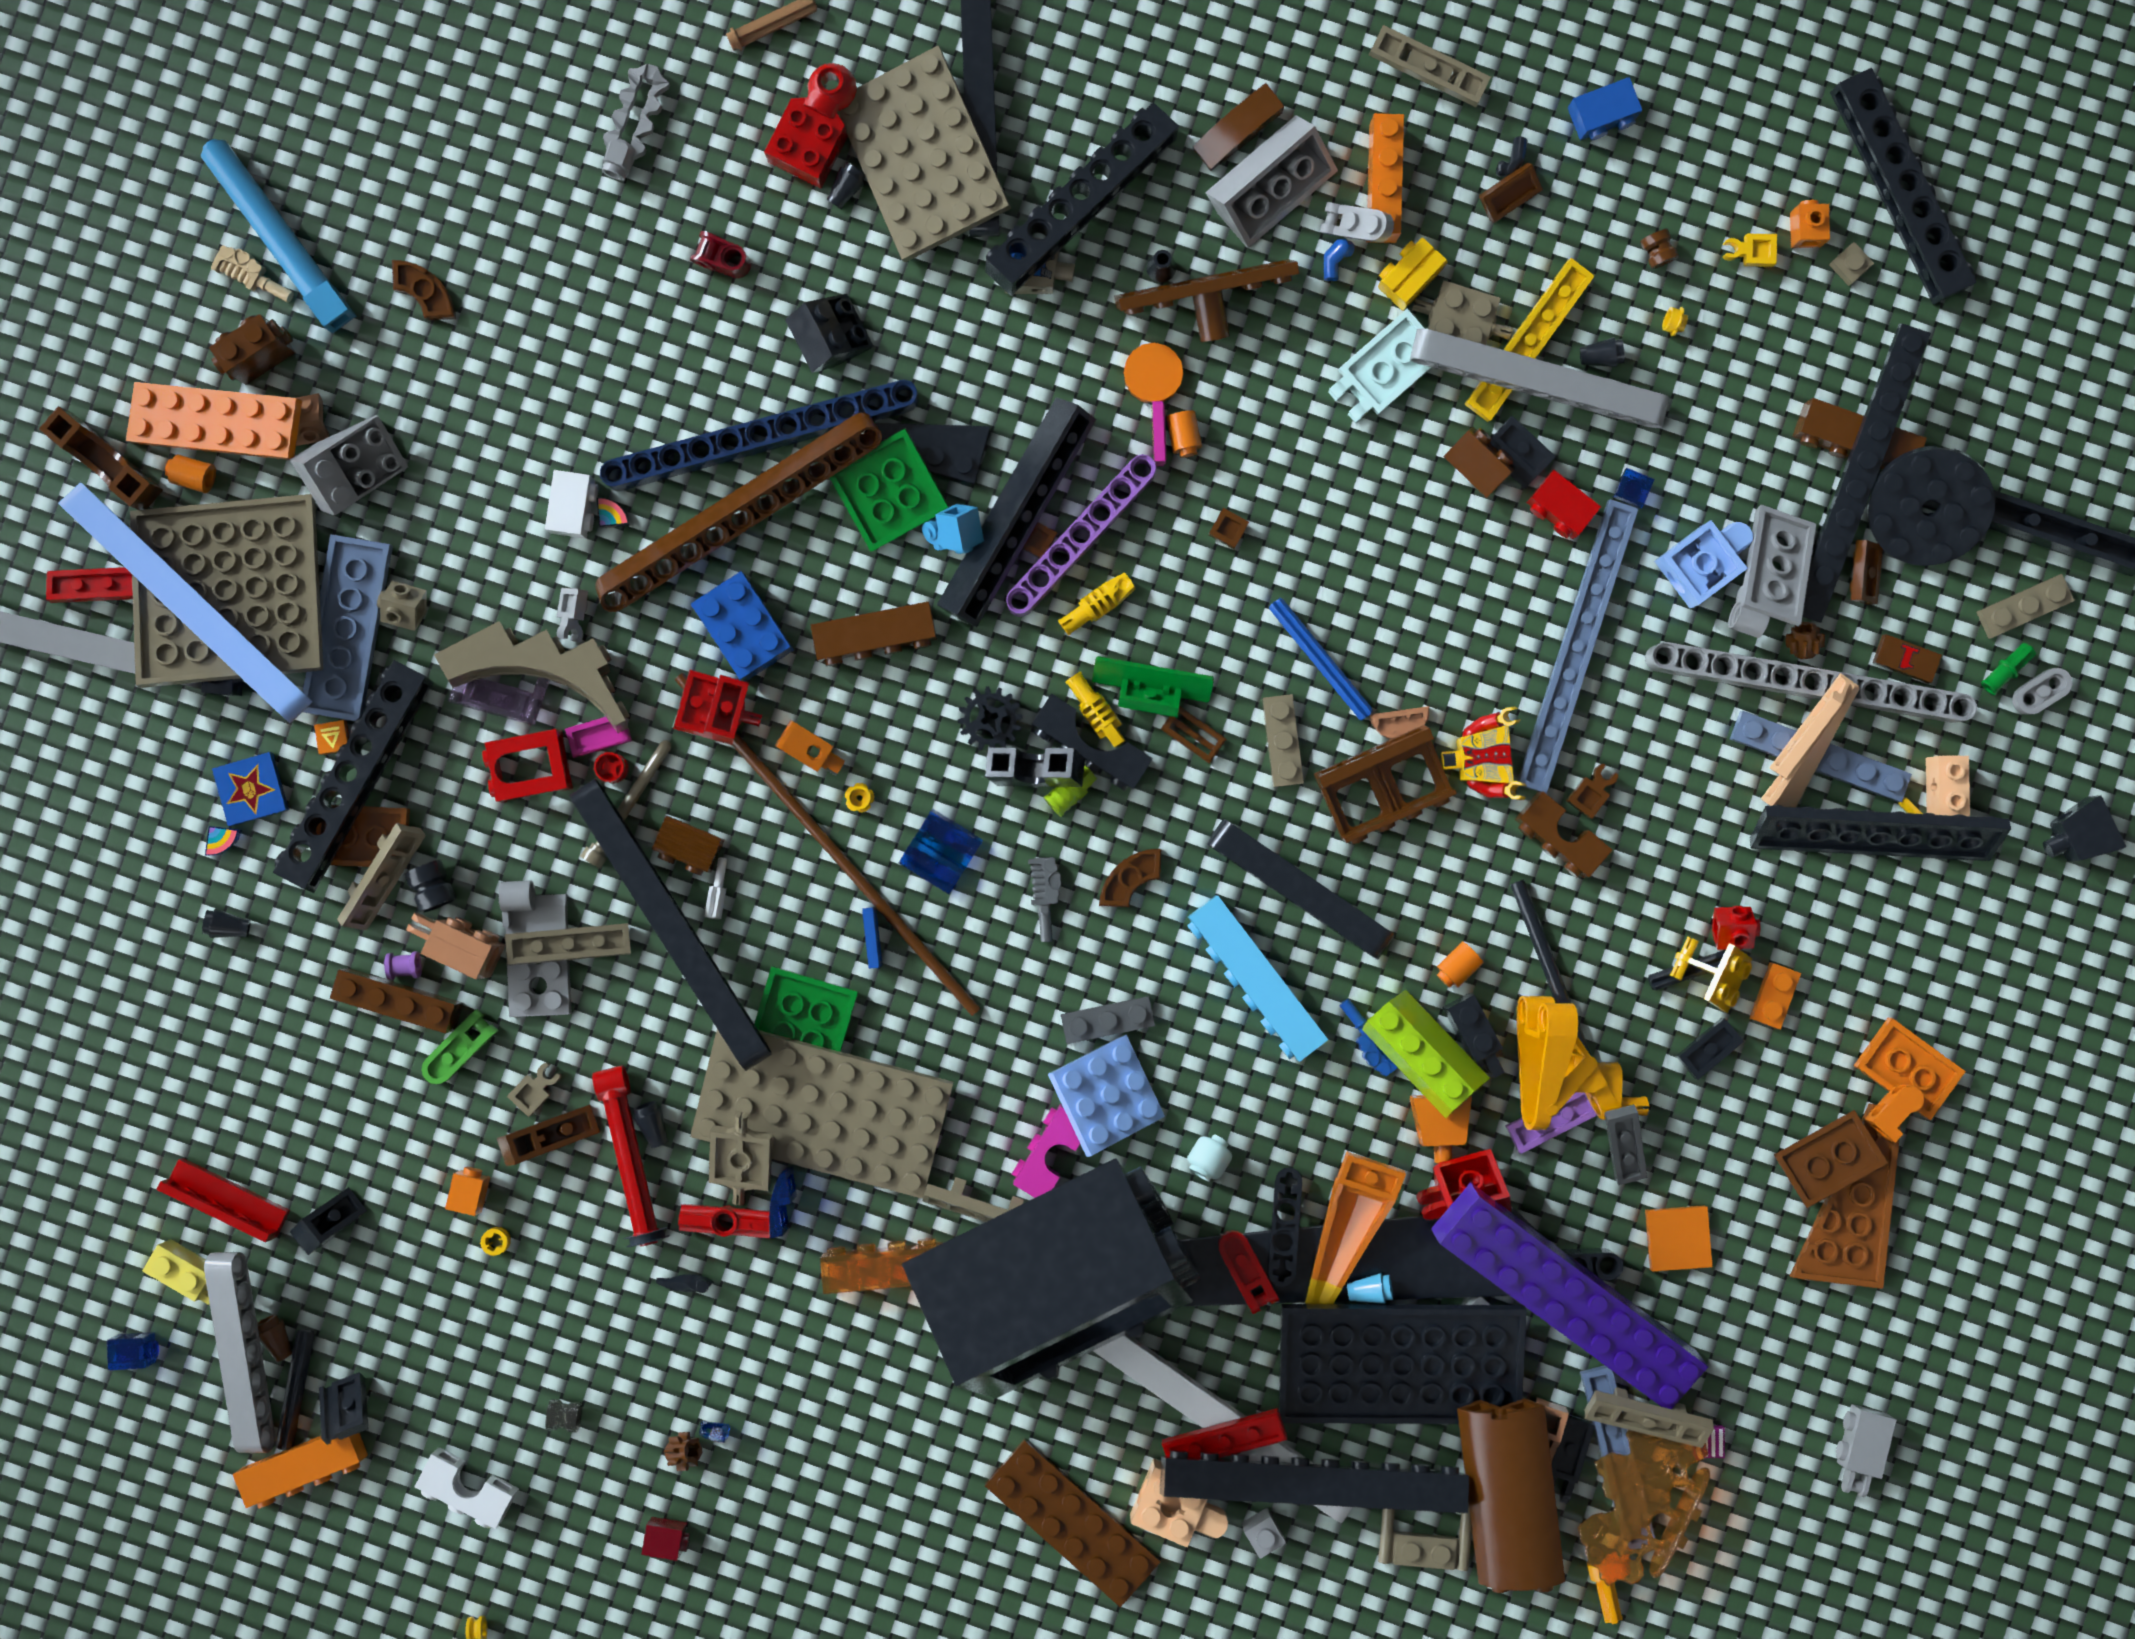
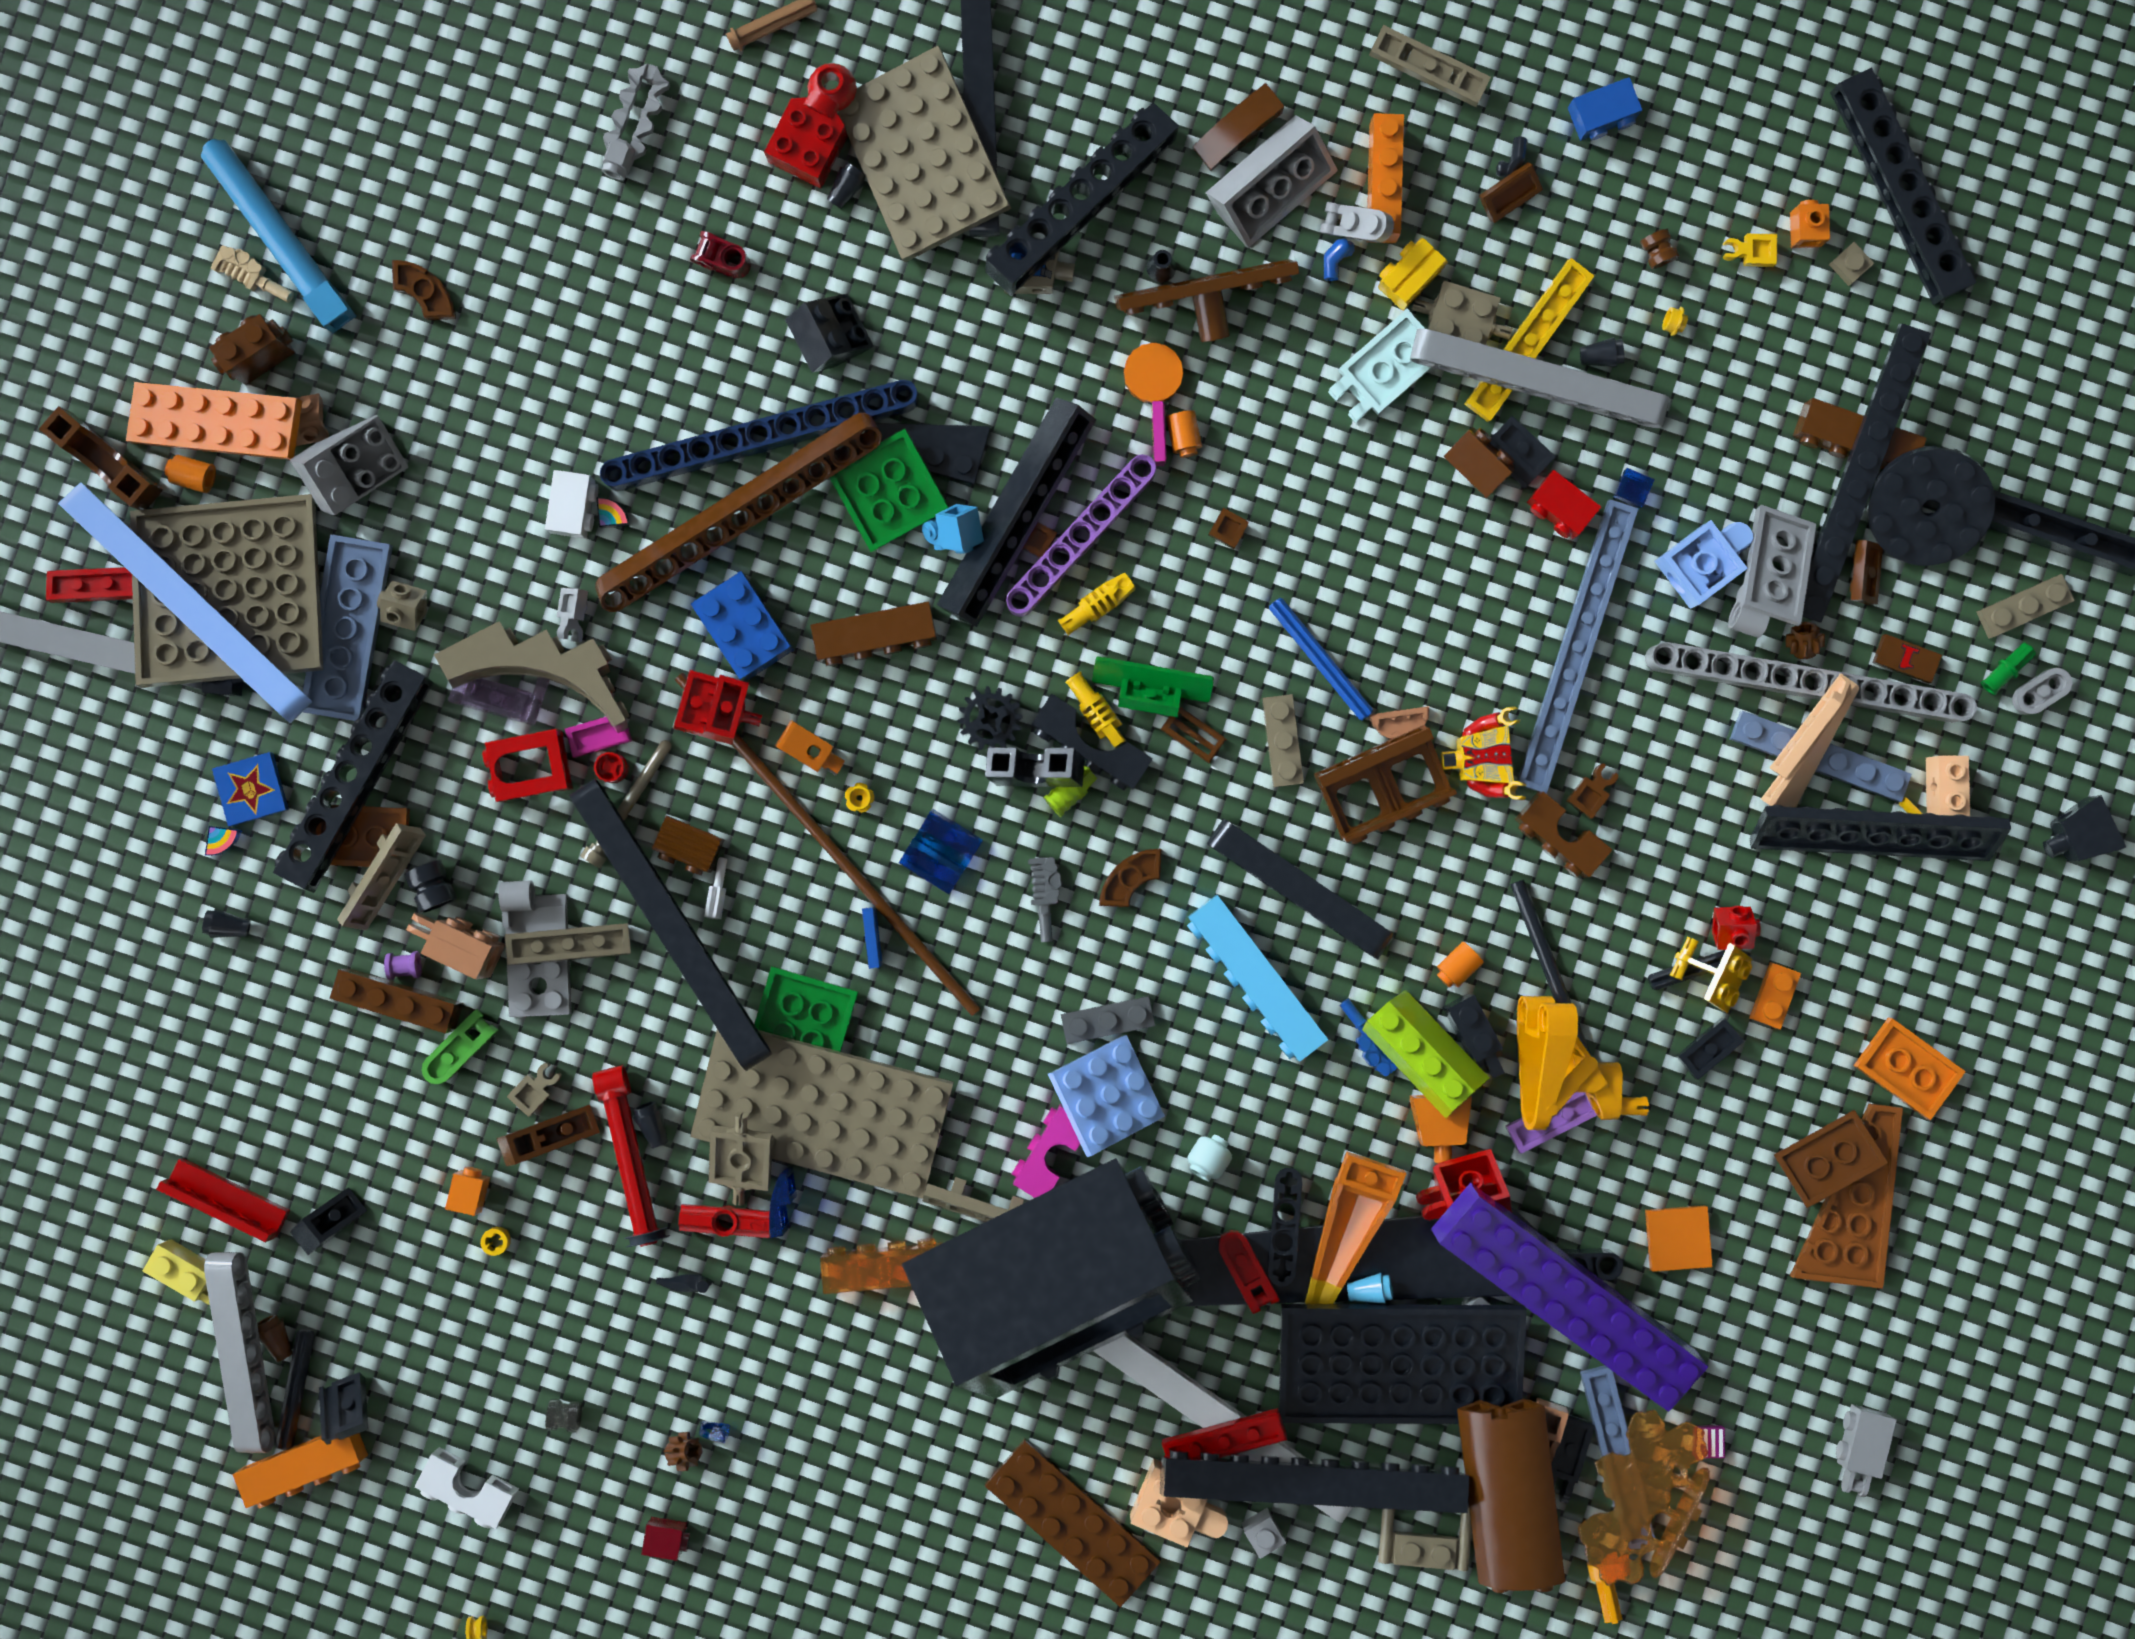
clear blue brick [107,1332,159,1370] -> none
orange tile [314,720,349,755] -> none
dark tan hinge [1585,1387,1714,1448] -> none
dark grey plate [1604,1104,1647,1185] -> none
orange leg [1864,1084,1924,1143] -> none

